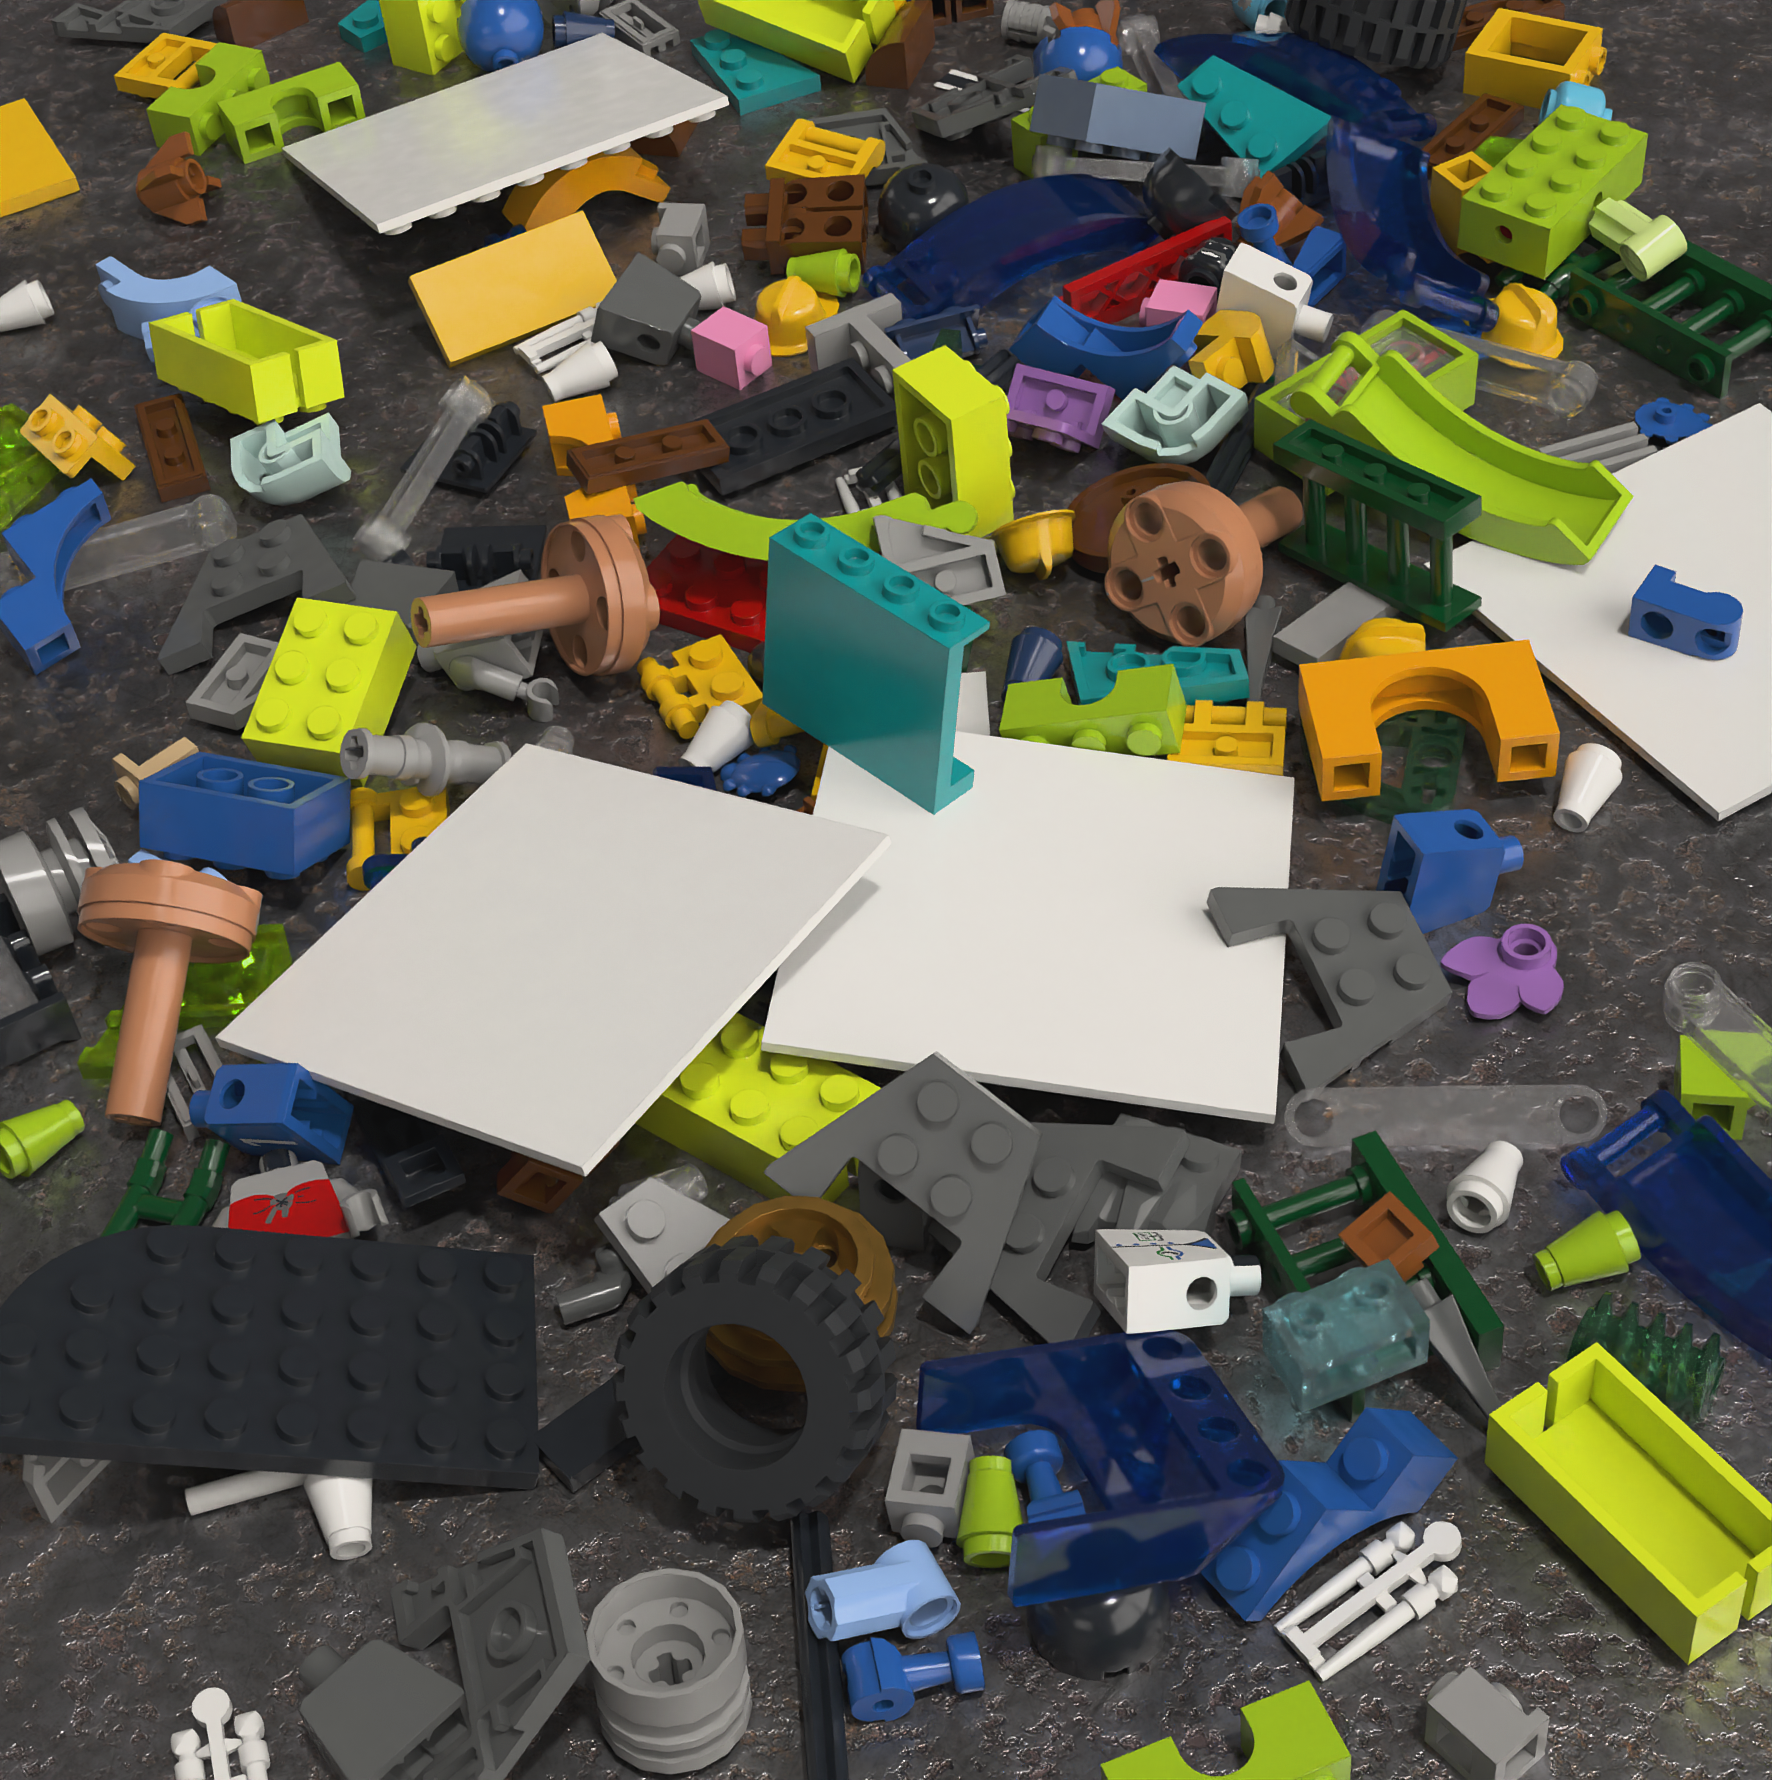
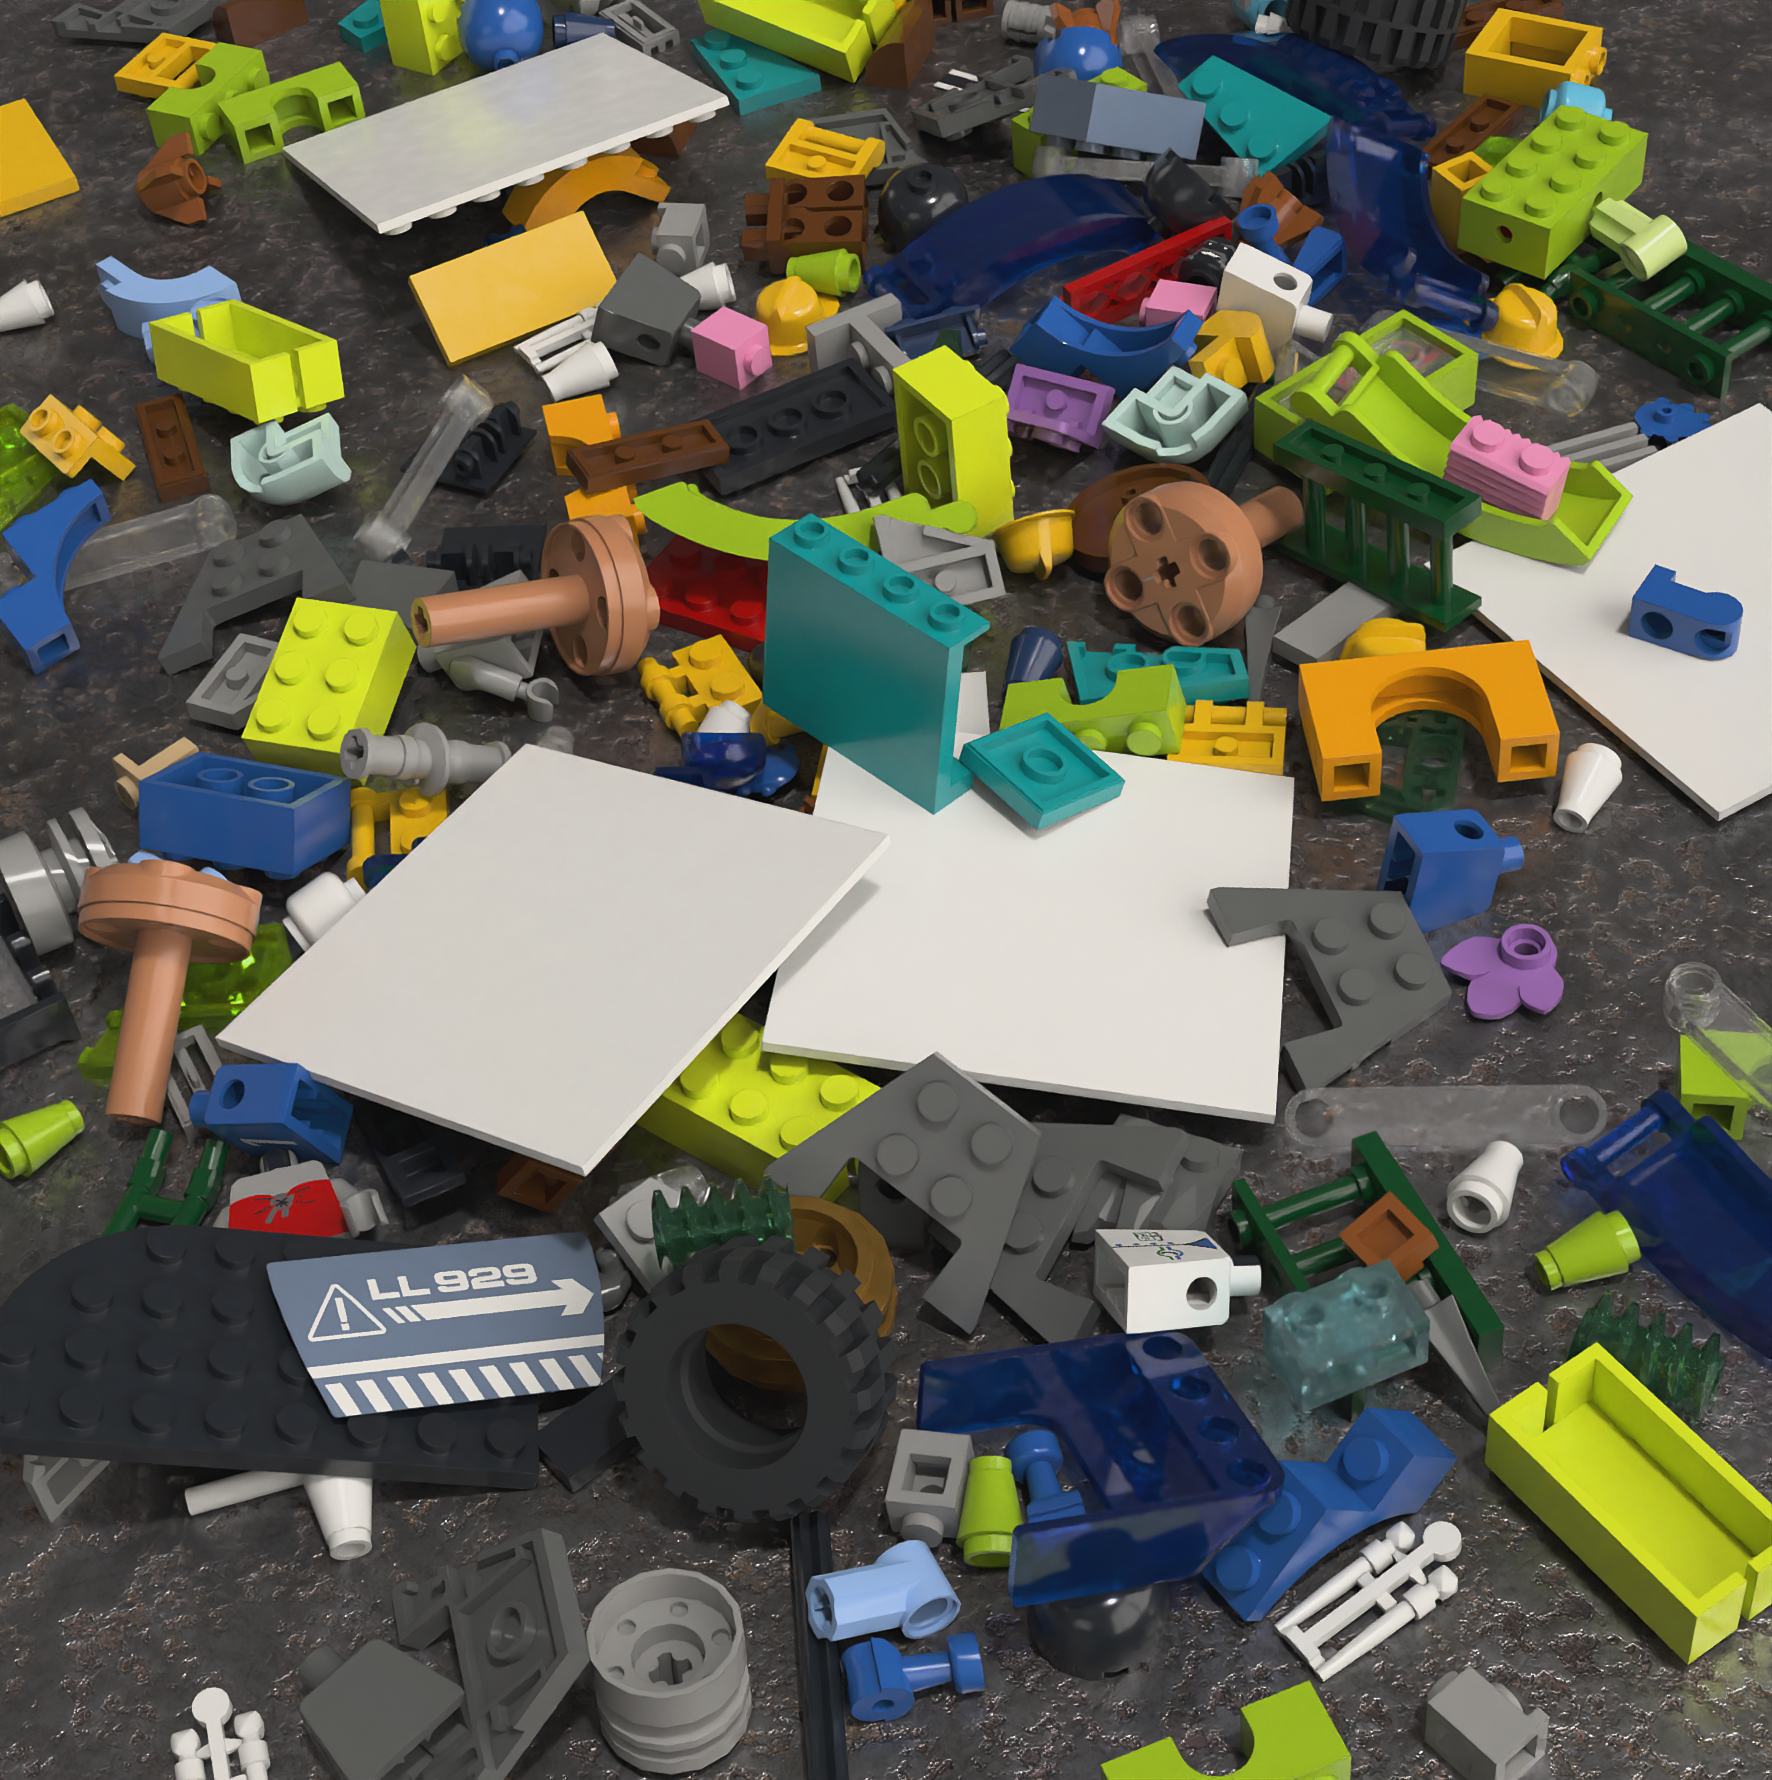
none -> sand blue sticker [266,1231,604,1418]
none -> white head [282,872,366,952]
none -> clear green piece [651,1174,797,1270]
none -> clear blue hair [681,732,767,791]
none -> teal tile [959,712,1125,830]
none -> bright pink brick [1442,415,1571,520]

